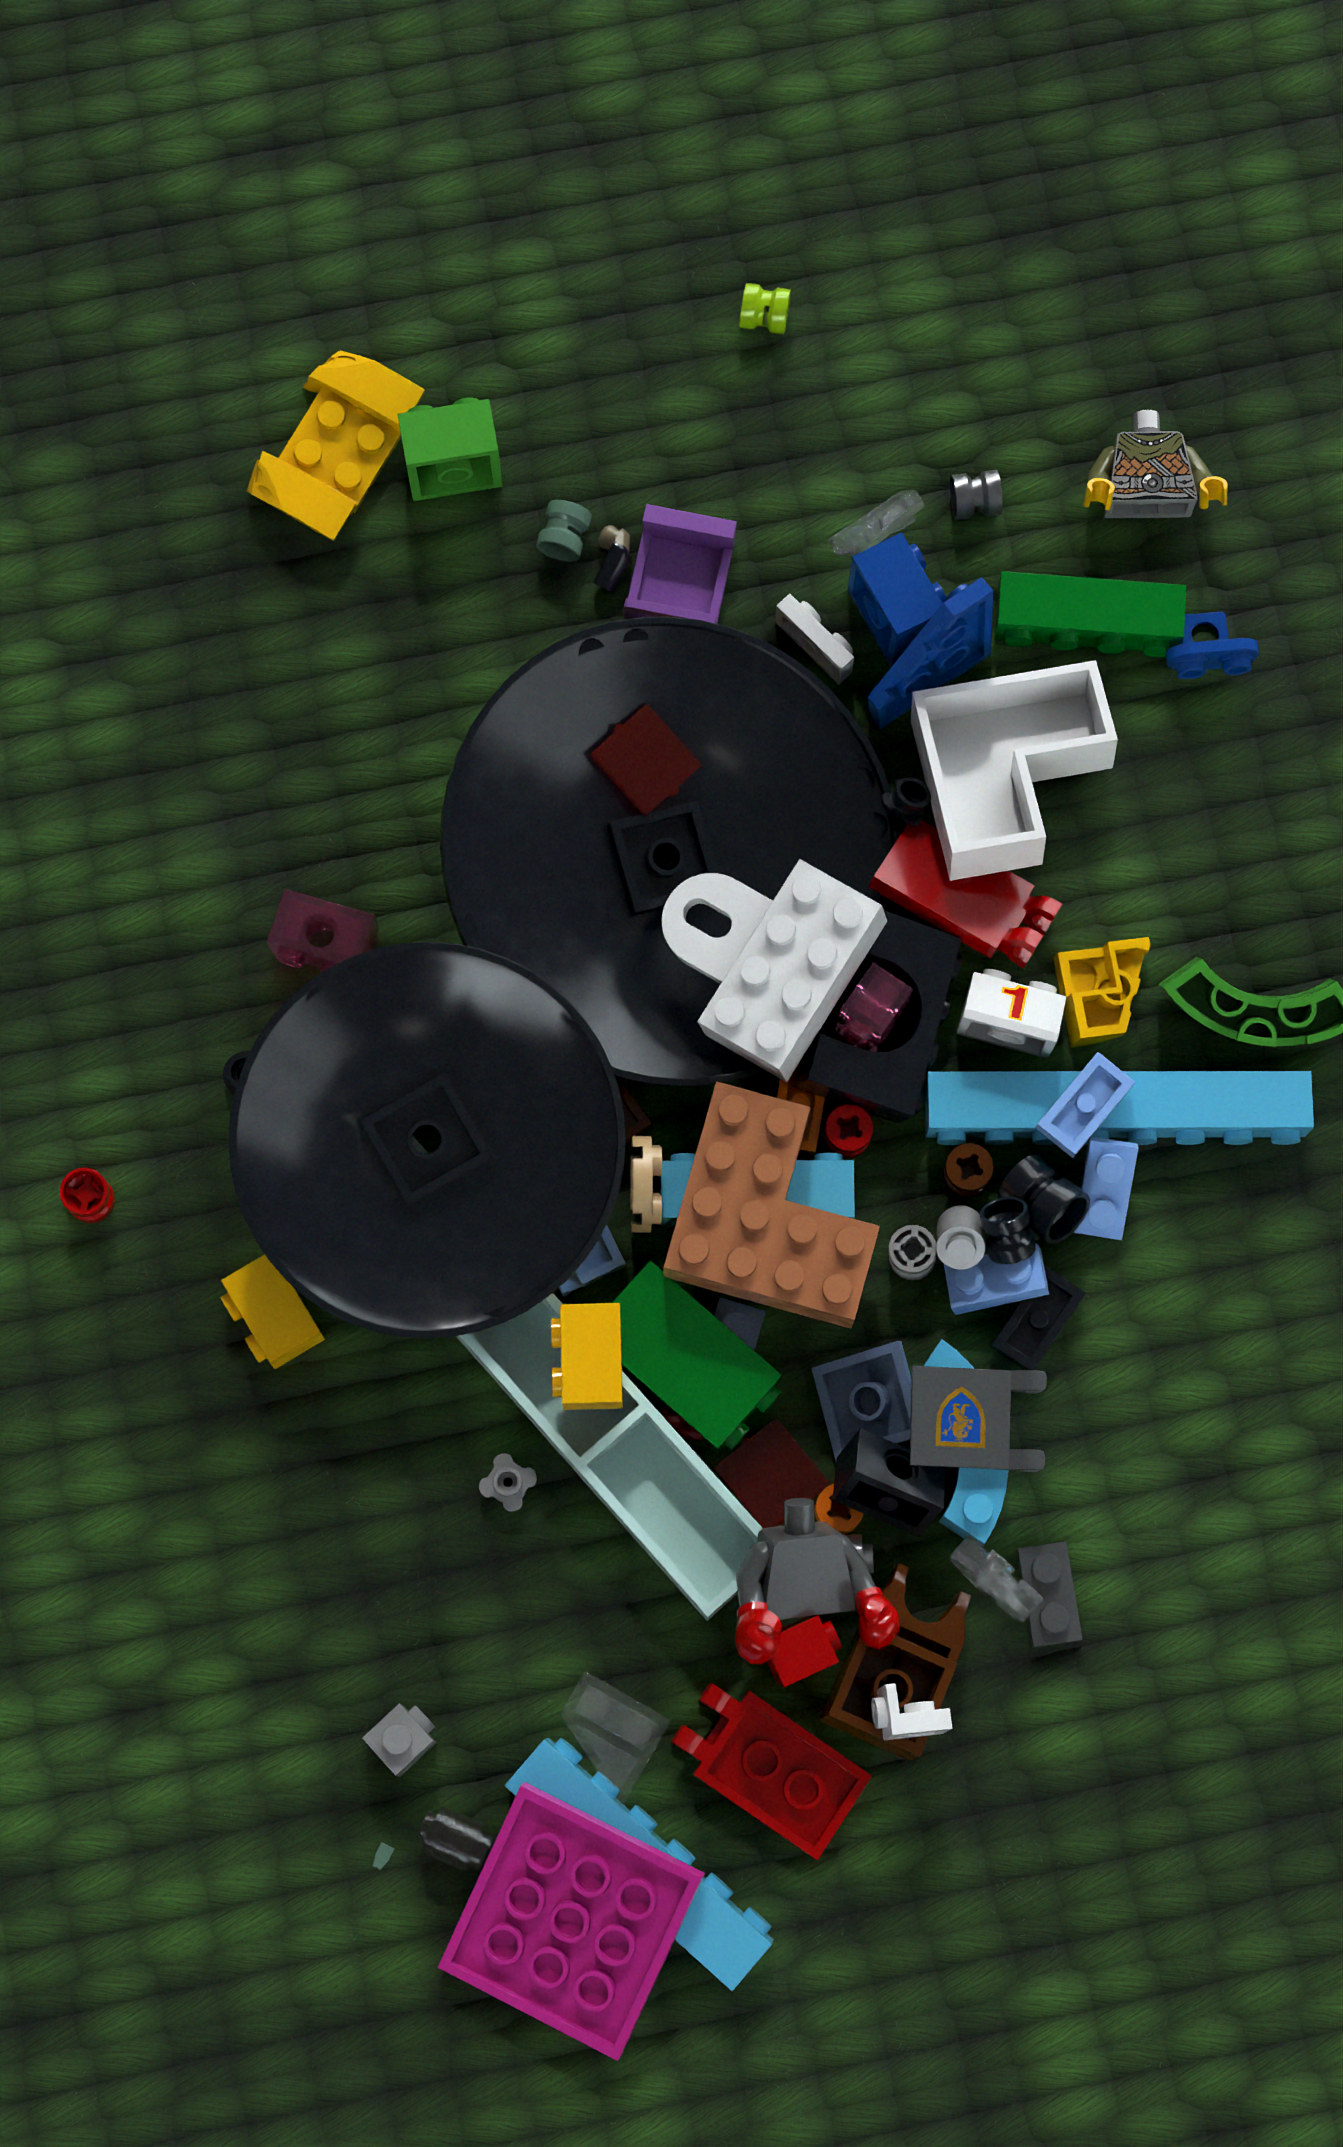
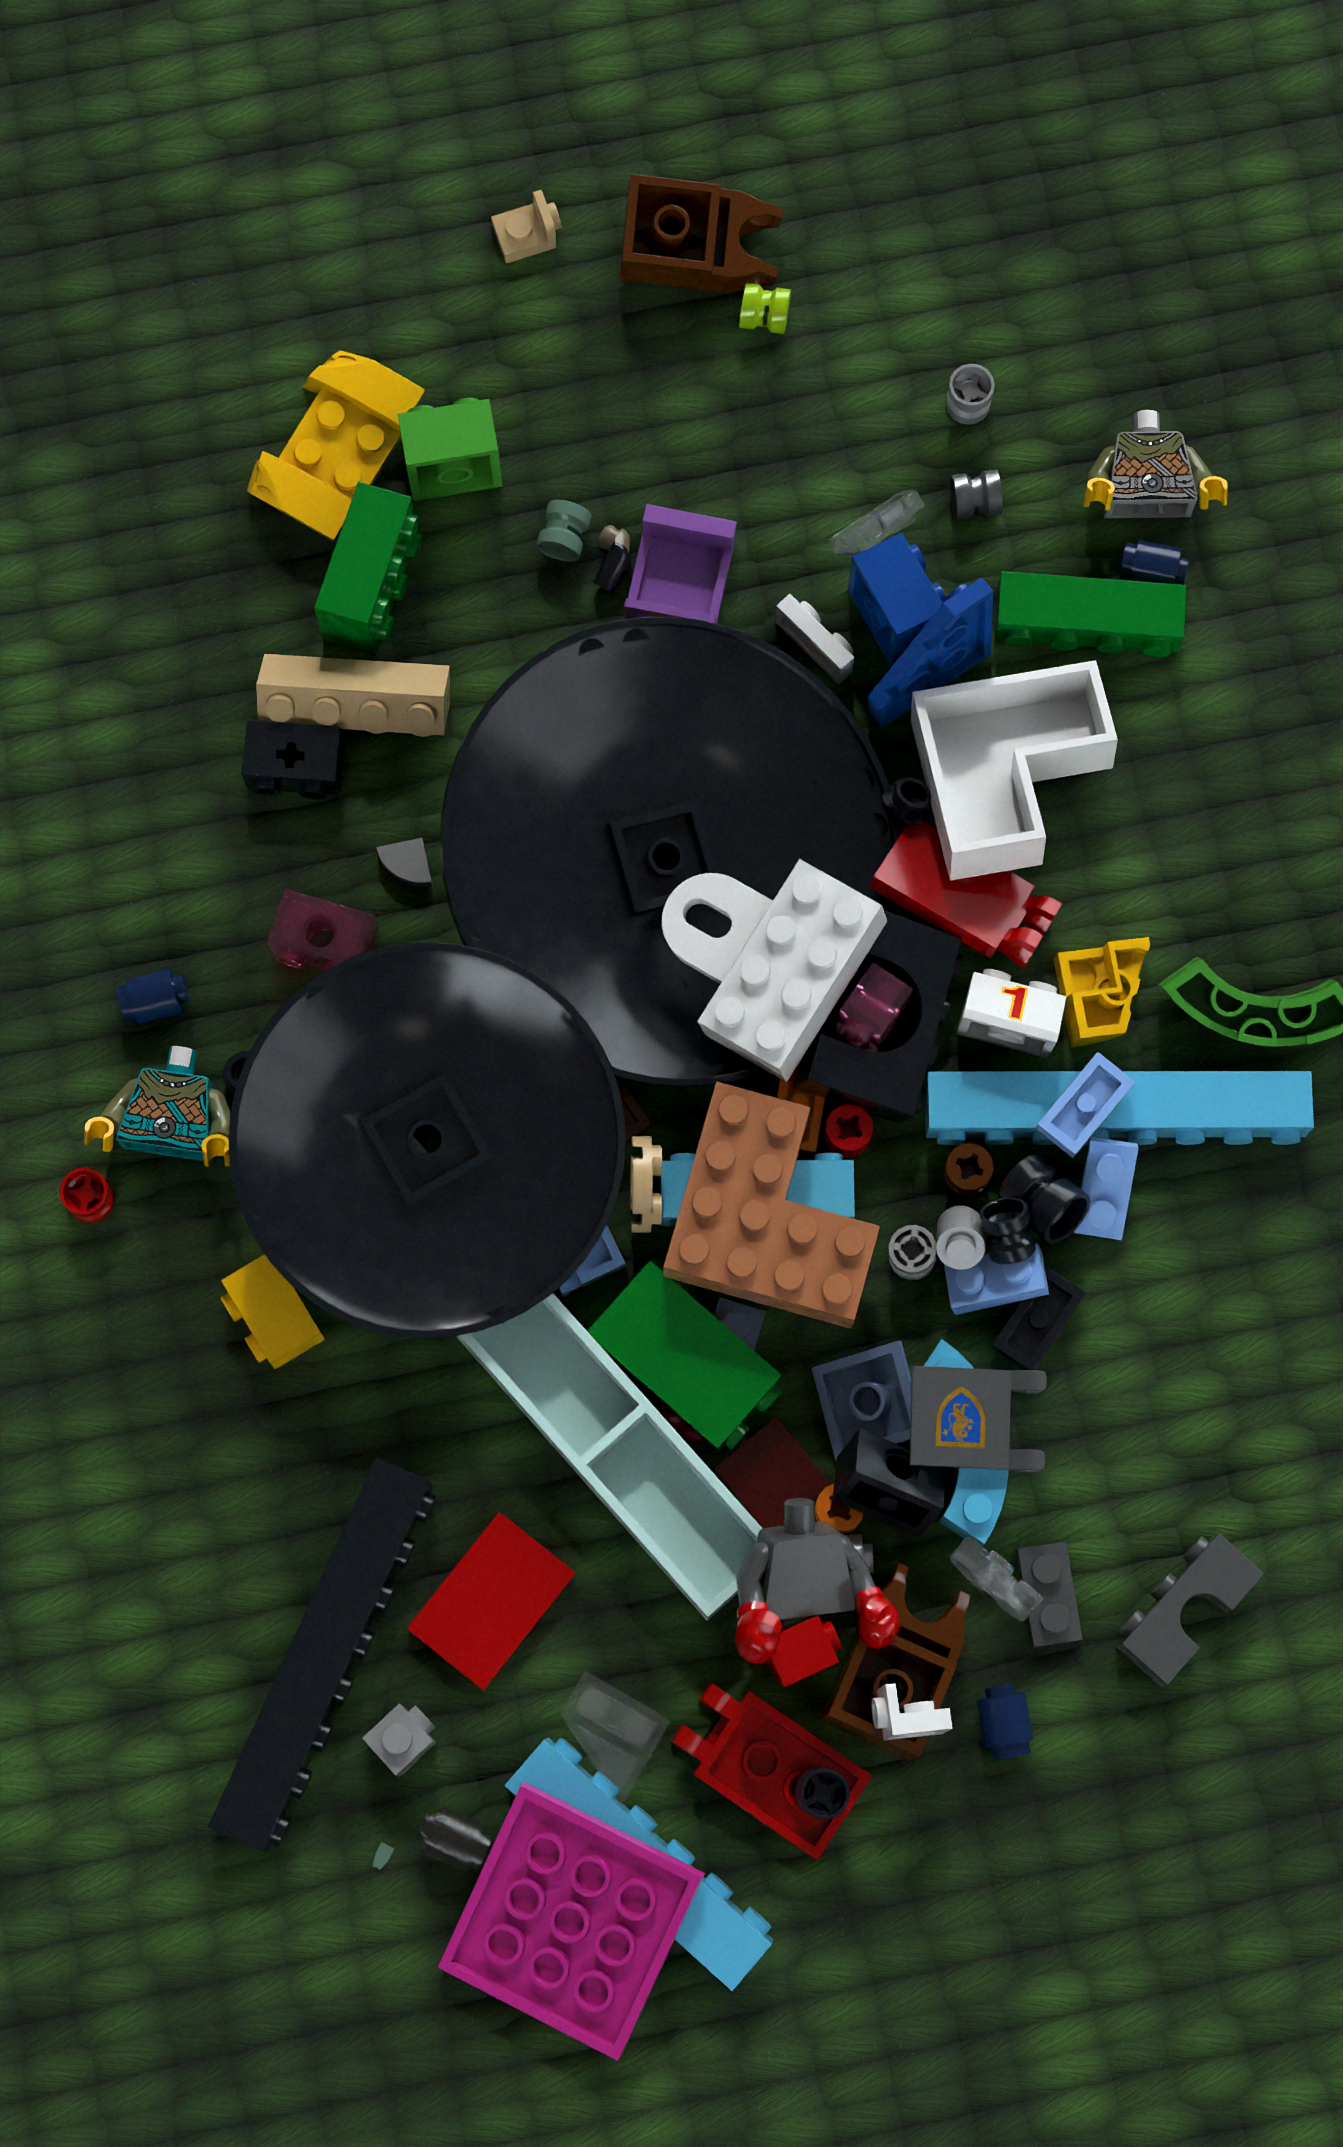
light grey plate [479,1453,537,1512] -> none
yellow brick [551,1303,623,1410] -> none
clear red piece [590,704,702,816] -> none
blue bracket [1165,612,1259,679] -> none
none -> torso [84,1046,231,1167]
none -> dark blue brick [116,967,191,1025]
none -> black brick [208,1457,436,1852]
none -> black brick [241,721,345,800]
none -> tan brick [256,654,450,737]
none -> green brick [314,482,423,656]
none -> light grey tile [376,838,432,887]
none -> red tile [406,1512,576,1691]
none -> tan bracket [491,190,562,264]
none -> reddish brown brick [619,174,783,293]
none -> black wheel [793,1766,850,1820]
none -> light grey wheel [946,364,995,425]
none -> dark blue brick [976,1683,1034,1759]
none -> dark grey arch [1116,1533,1264,1687]
none -> dark blue brick [1119,540,1189,585]

